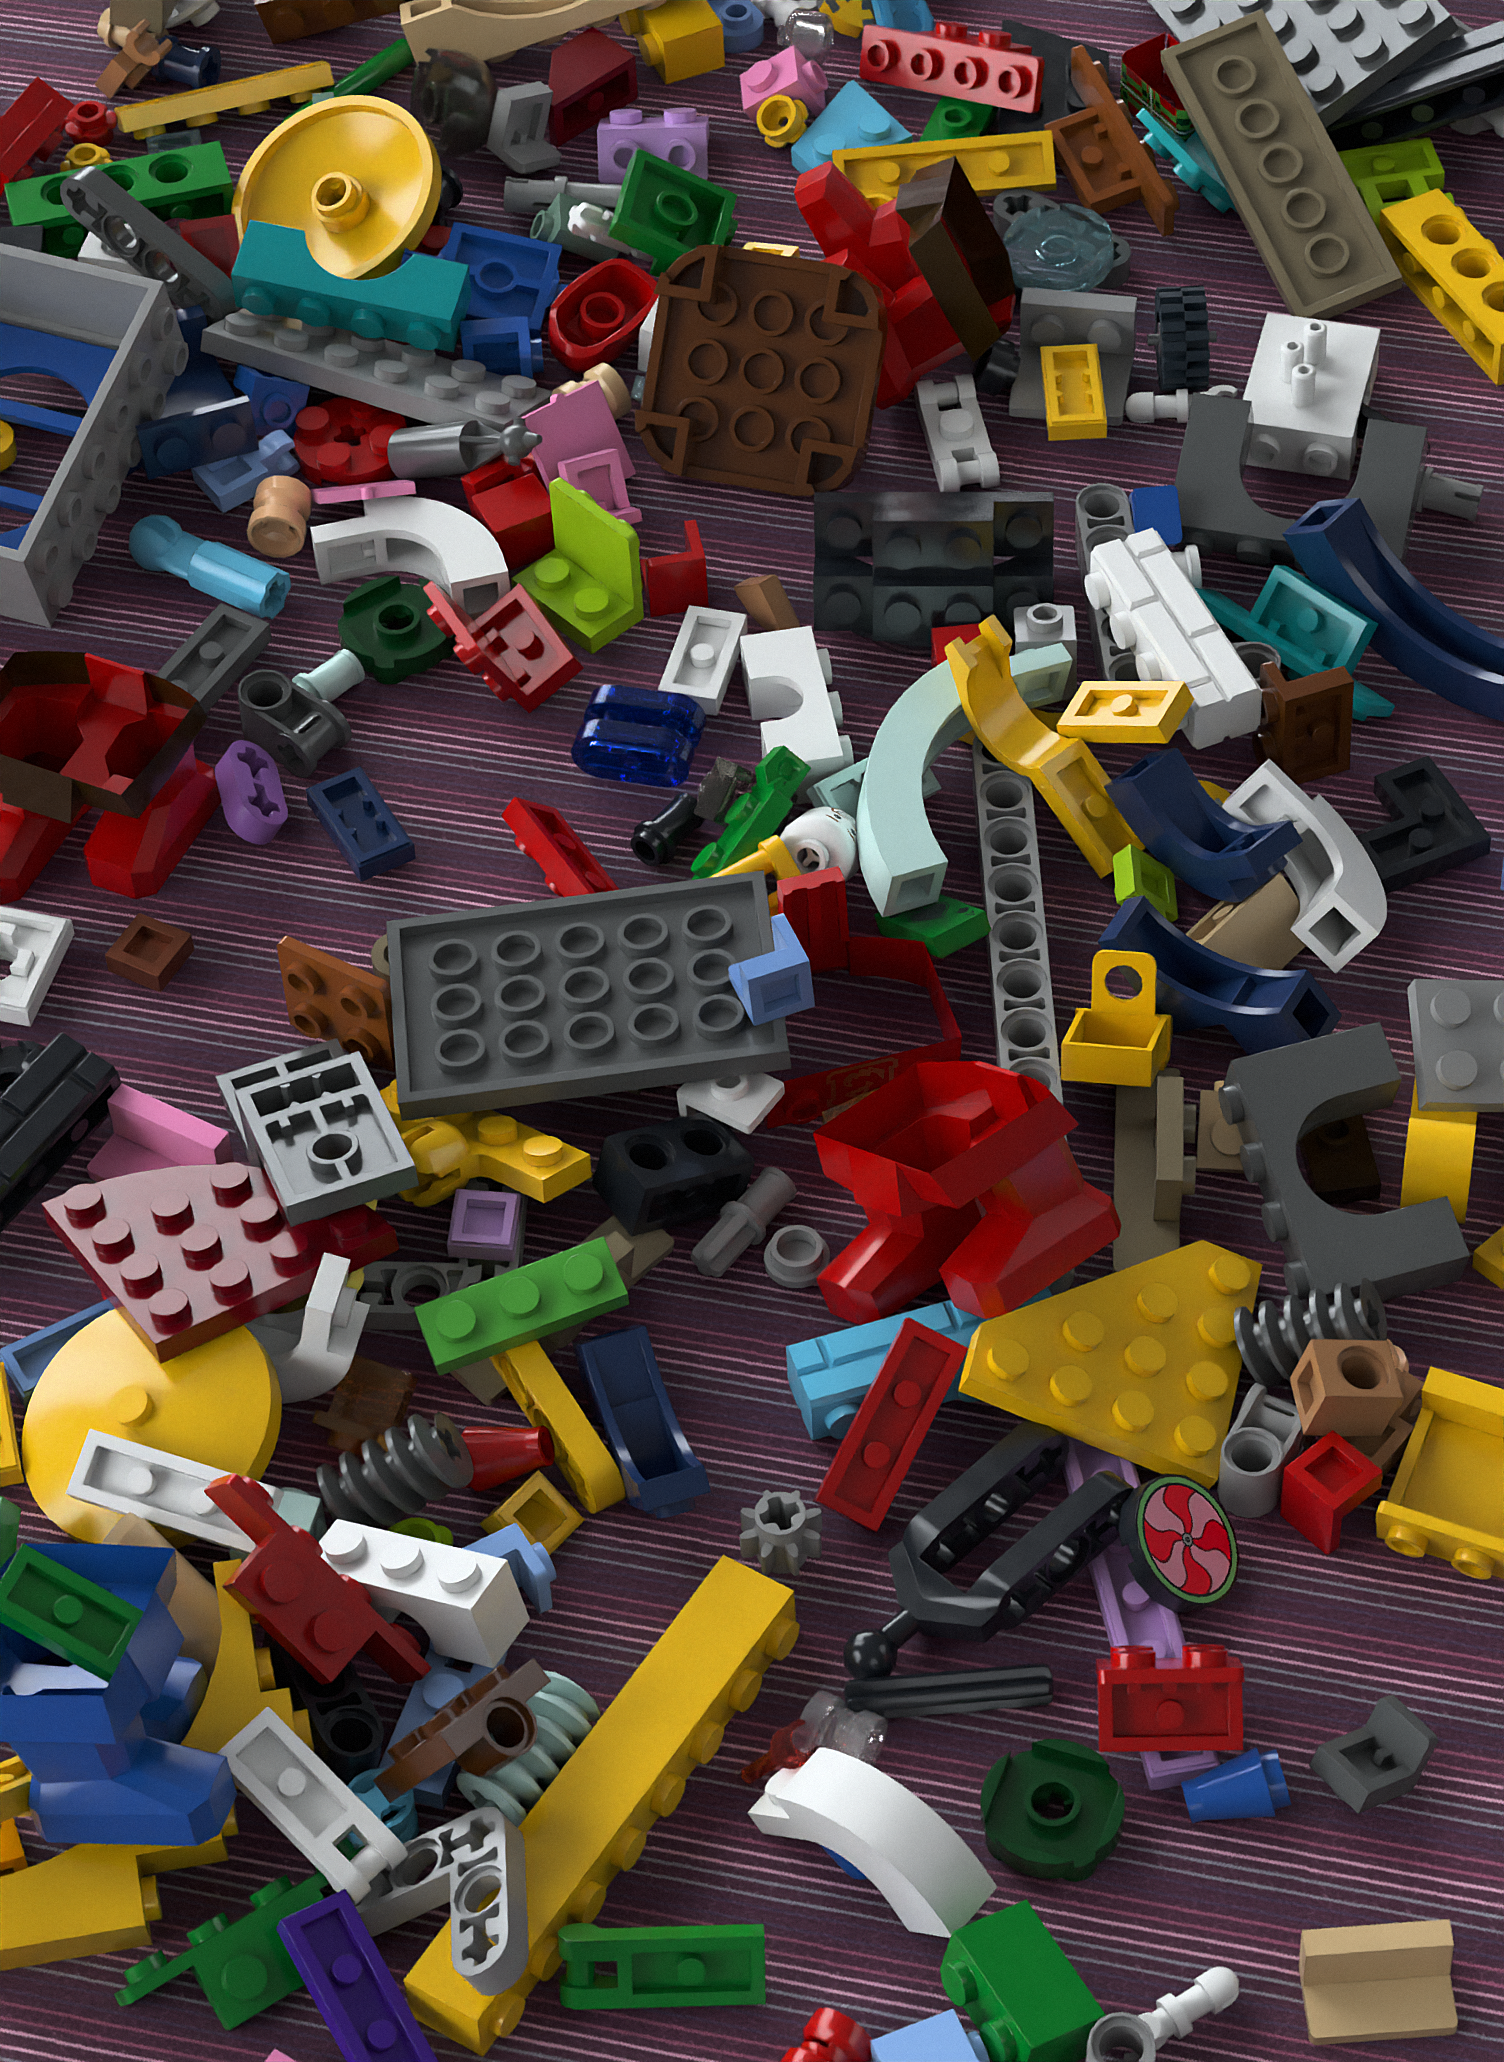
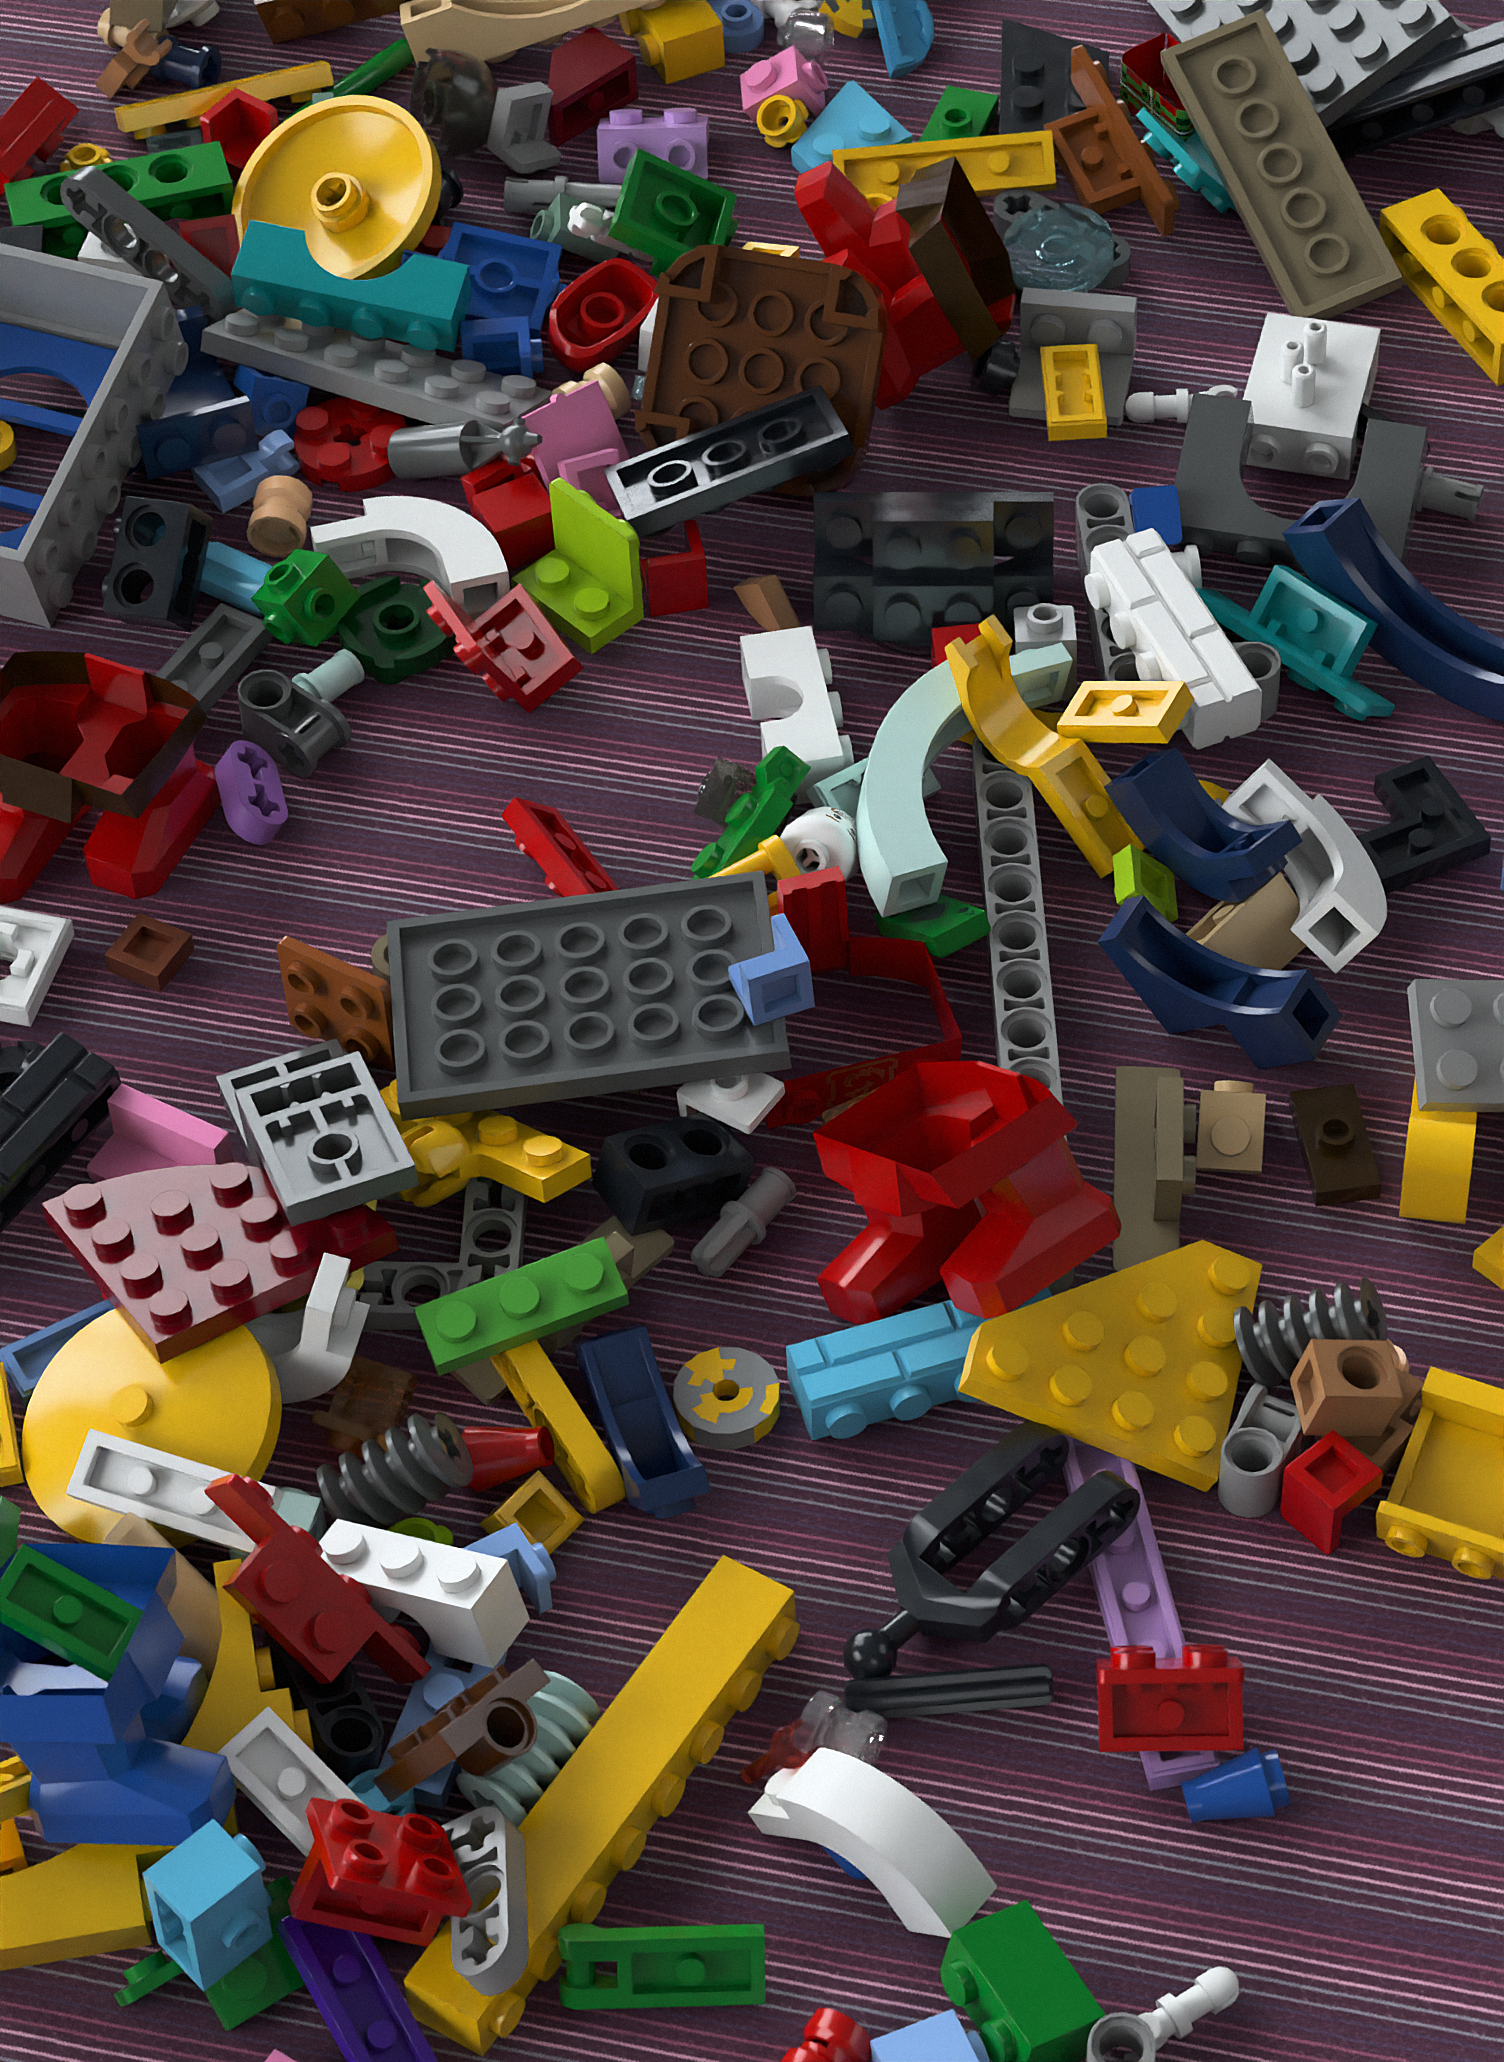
red plate [65,100,117,148] -> none
dark blue plate [305,766,416,882] -> none
bright pink piece [311,479,416,504] -> none
lavender tile [447,1189,523,1262] -> none
clear blue brick [571,685,707,788] -> none
black pin [631,793,706,866] -> none
white plate [658,605,748,716] -> none
light grey gear [739,1490,822,1576] -> none
light grey plate [764,1225,830,1288] -> none
red plate [813,1317,969,1533] -> none
bracket [859,22,1045,113] -> none
white plate [914,373,1000,492] -> none
dark green plate [981,1739,1125,1882] -> none
yellow piece [1061,950,1173,1087] -> none
tile [1119,1474,1240,1613] -> none
black wheel [1147,285,1217,391] -> none
dark grey arch [1218,1021,1470,1311] -> none
reddish brown bracket [1252,661,1354,785] -> none
tan panel [1299,1919,1458,2045] -> none
dark grey bracket [1309,1695,1438,1814] -> none
lime plate [1337,137,1455,231] -> none
none -> black brick [102,496,214,633]
none -> medium azure brick [143,1819,273,1992]
none -> red panel [200,88,279,182]
none -> green brick [251,548,361,647]
none -> red bracket [288,1797,472,1947]
none -> black plate [603,385,855,538]
none -> piece [673,1347,781,1449]

